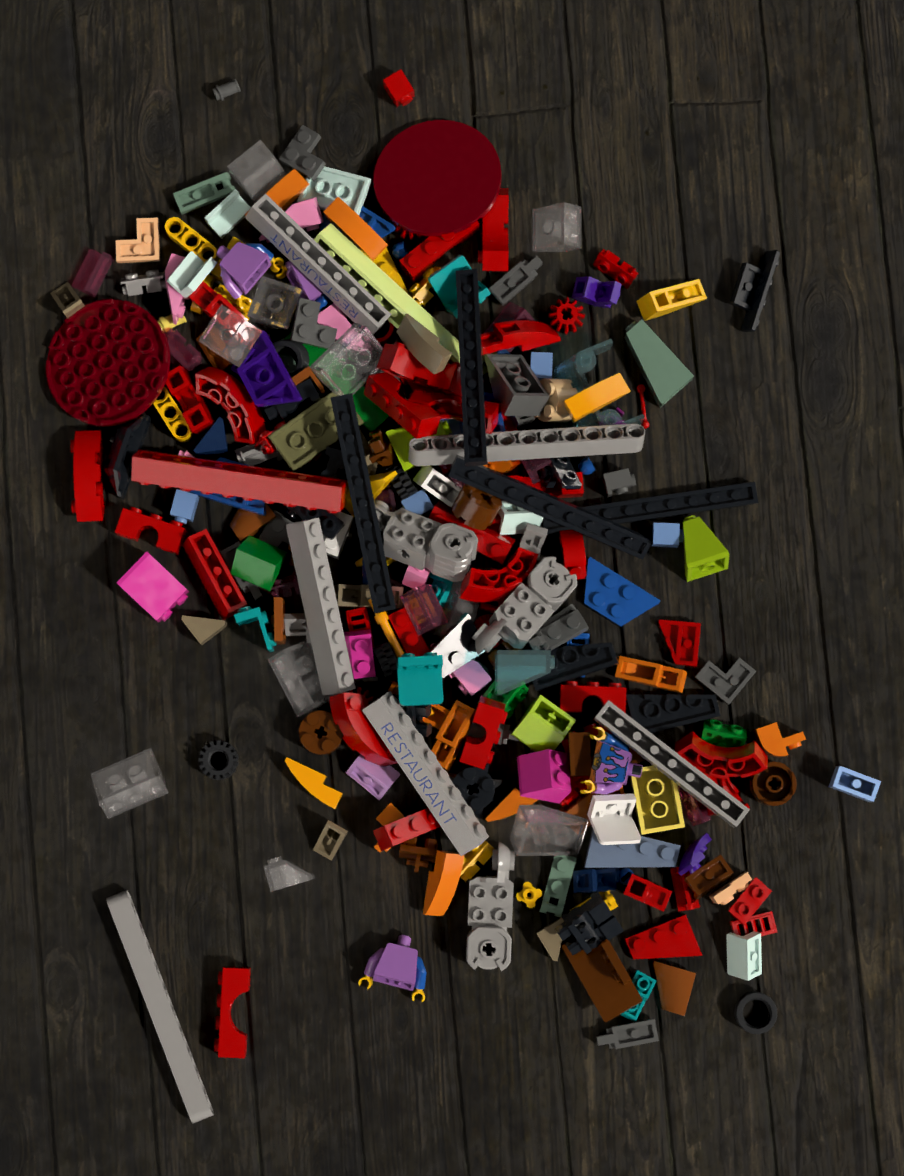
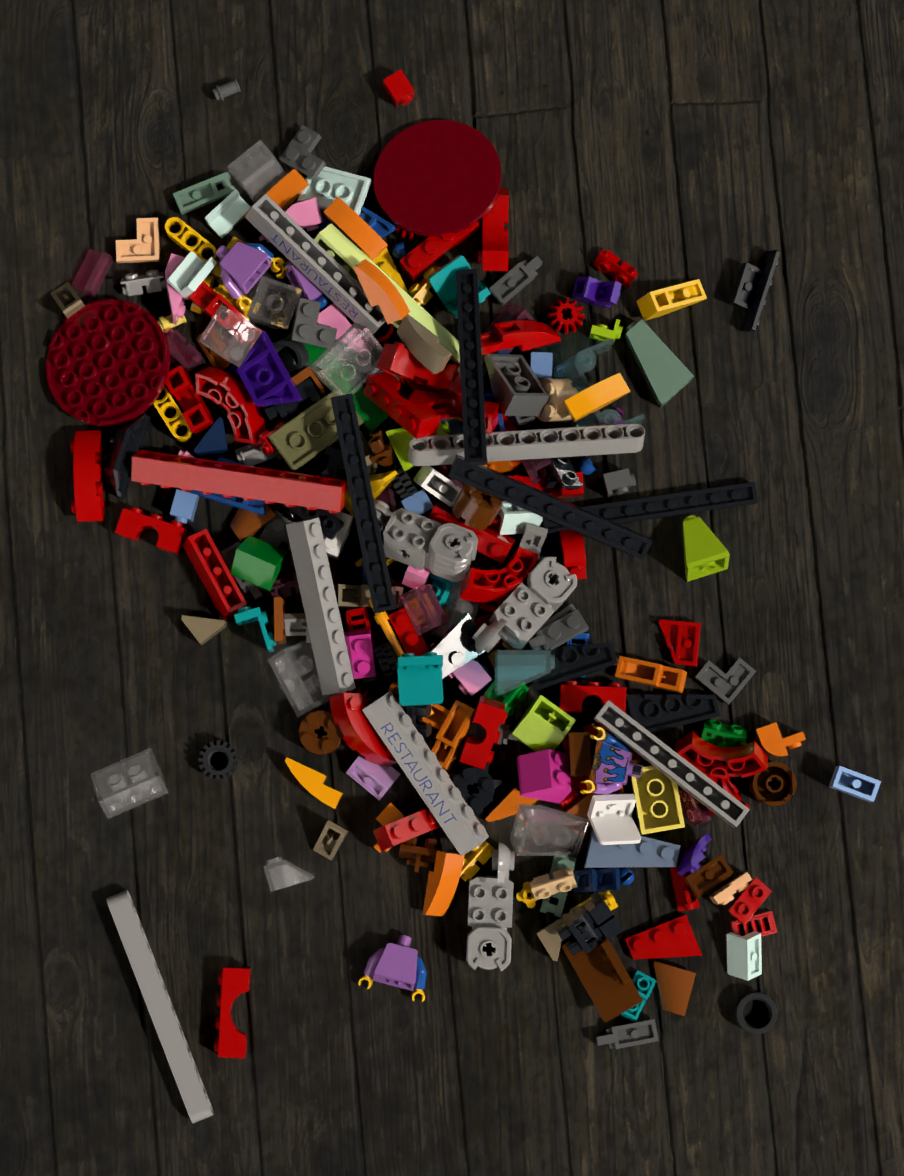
dark pink slope [117,551,189,622] -> none
clear slope [533,202,581,252] -> none
blue wing [584,557,661,627] -> none
red brick [624,874,672,912] -> none
red hinge [637,385,649,429] -> none
medium blue brick [651,523,683,548] -> none
none -> orange slope [353,259,410,324]
none -> tan hinge [530,868,578,900]
none -> lime bracket [589,319,623,345]

